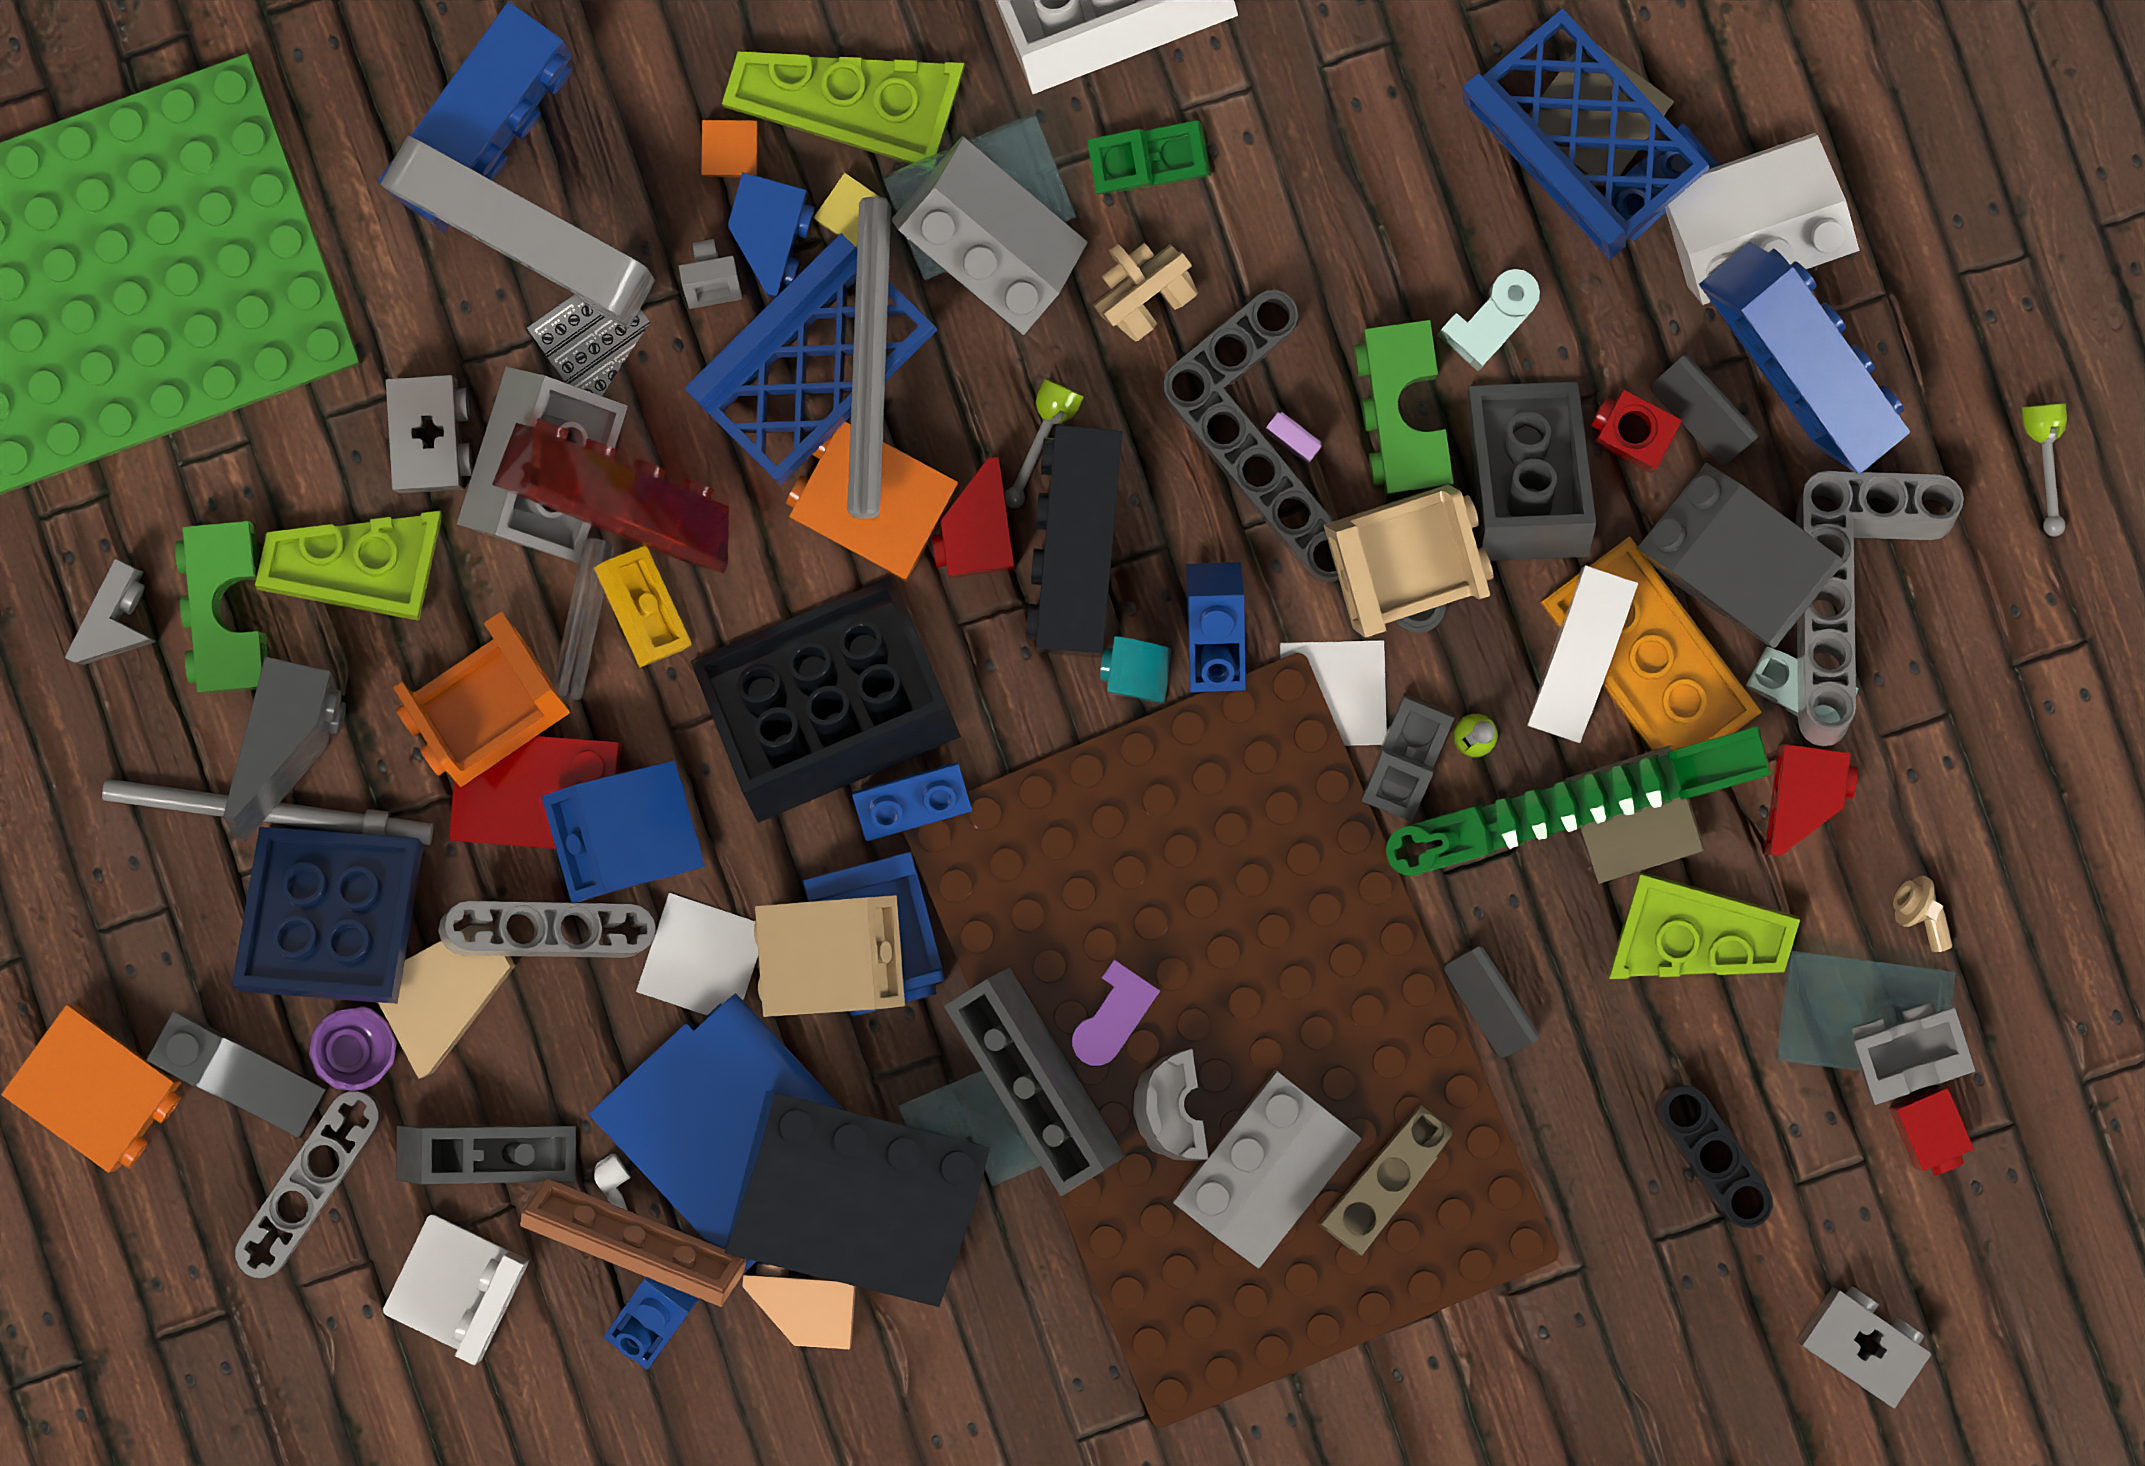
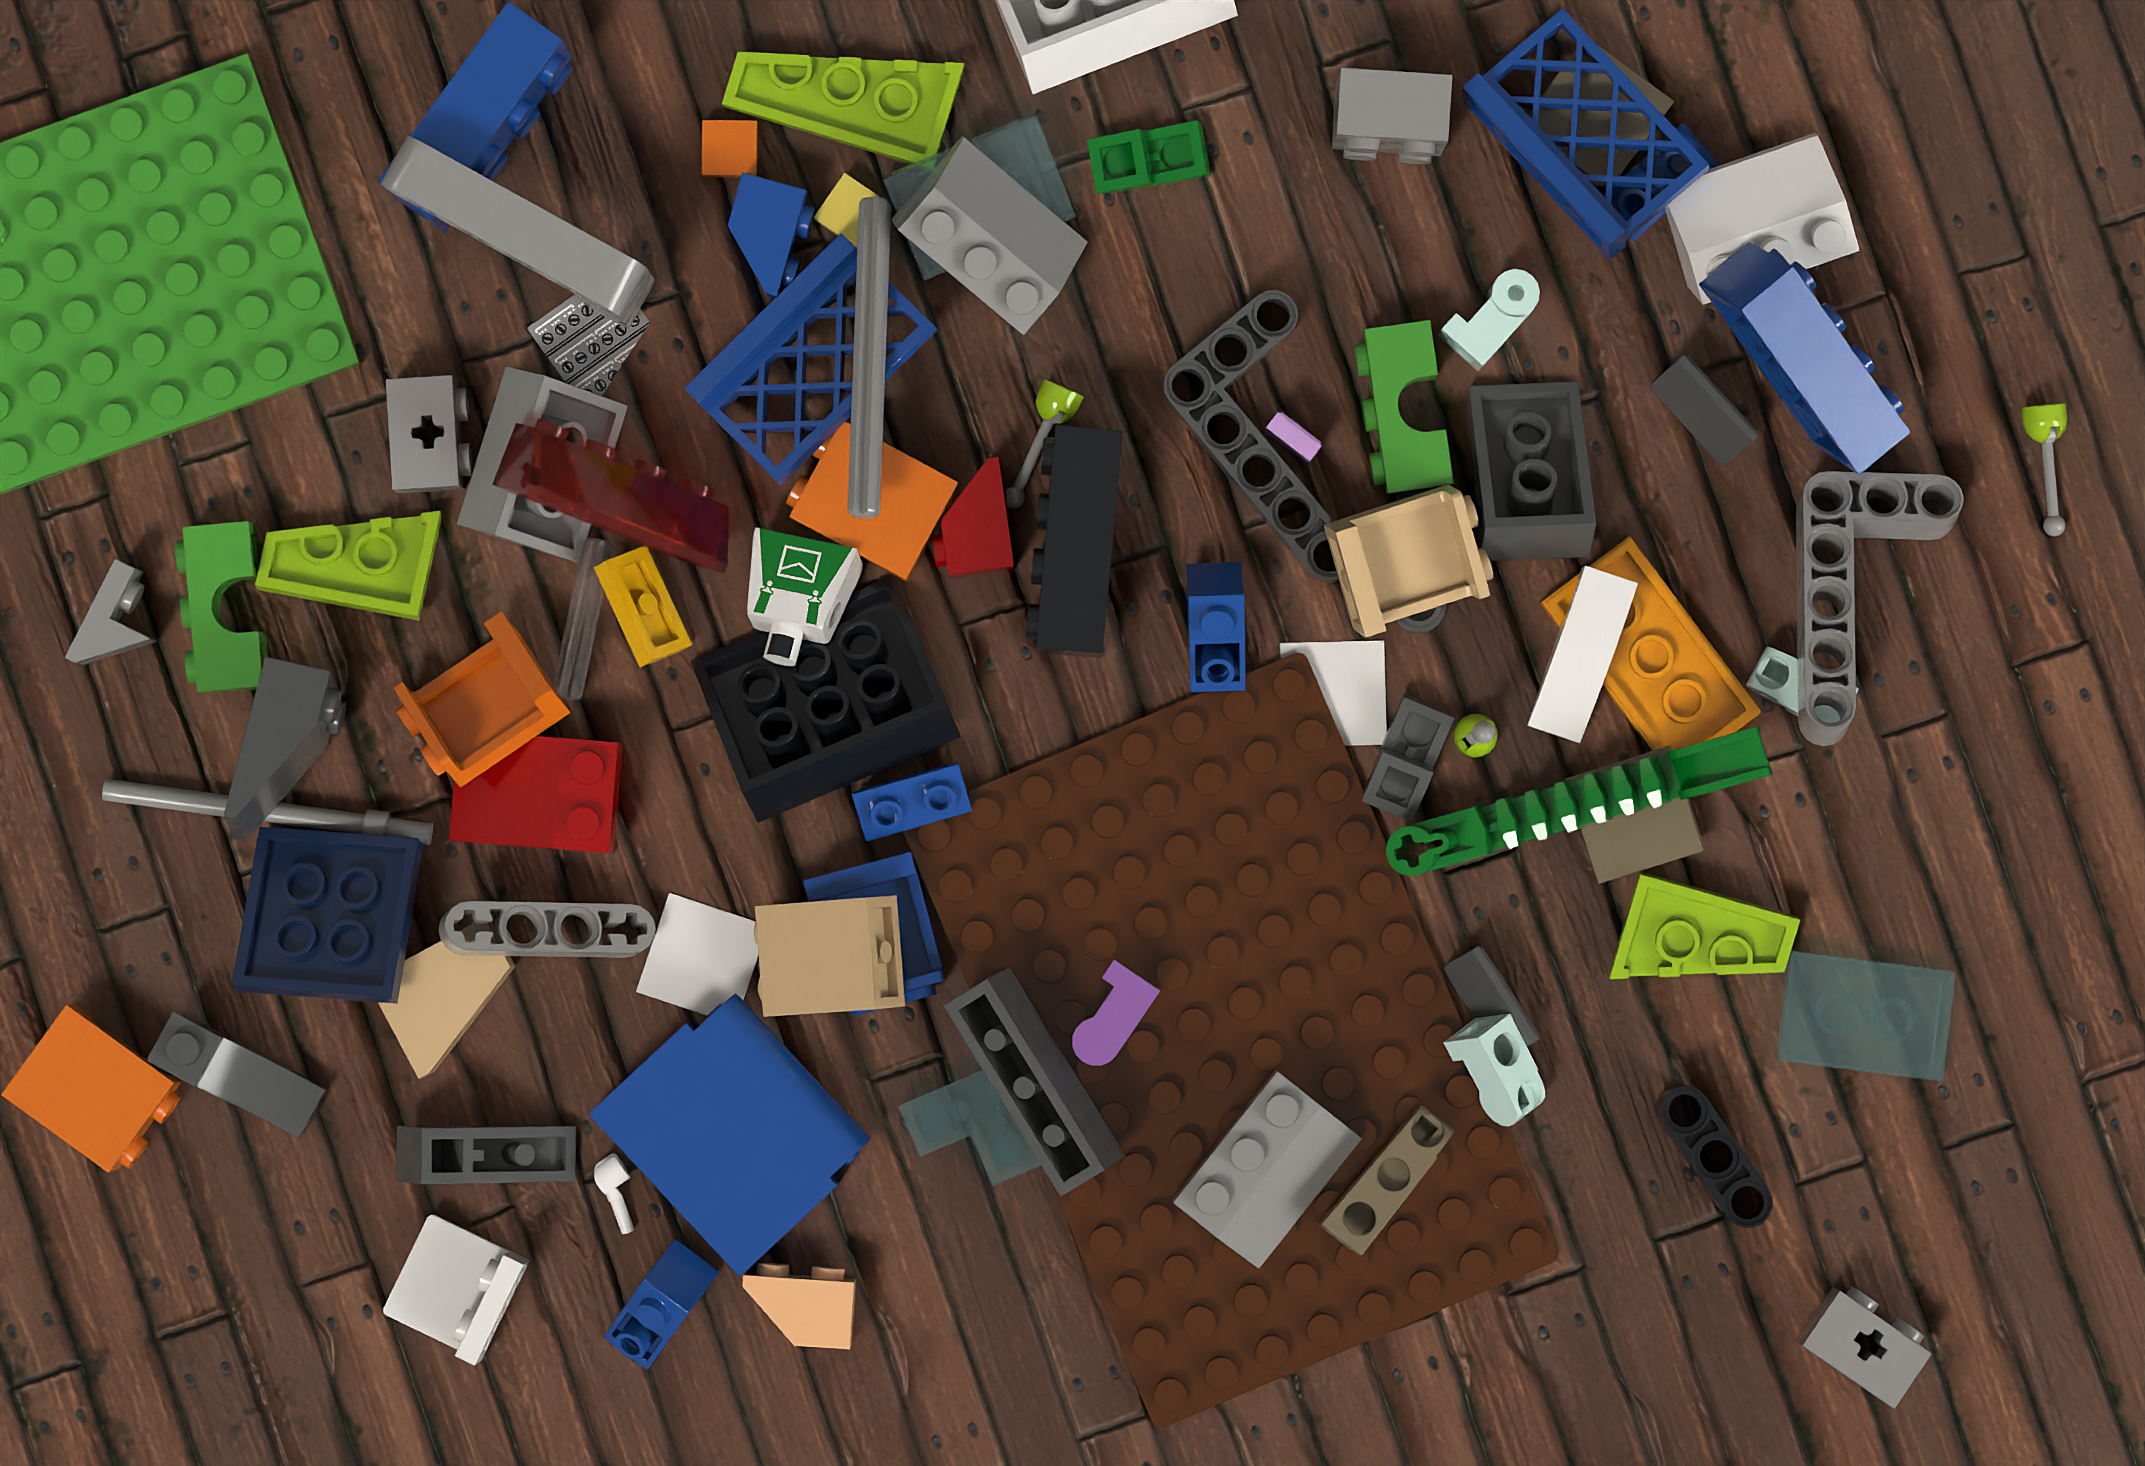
light grey beam [235,1090,381,1278] -> none
medium lavender hair [309,1006,397,1091] -> none
nougat tile [520,1178,746,1307] -> none
blue panel [541,760,705,903] -> none
light grey tile [679,239,743,309] -> none
black slope [724,1090,990,1307] -> none
tan hips [1092,243,1198,342] -> none
teal slope [1100,636,1172,703] -> none
light grey cylinder [1133,1049,1208,1161] -> none
red brick [1591,390,1682,473] -> none
dark grey slope [1637,463,1844,649] -> none
red slope [1764,744,1858,856] -> none
light grey cylinder [1851,1002,1975,1105] -> none
red brick [1889,1086,1974,1176] -> none
tan plate [1893,876,1953,952] -> none
none -> torso [747,528,863,666]
none -> light grey brick [1332,68,1452,164]
none -> light aqua leg [1443,1013,1545,1127]

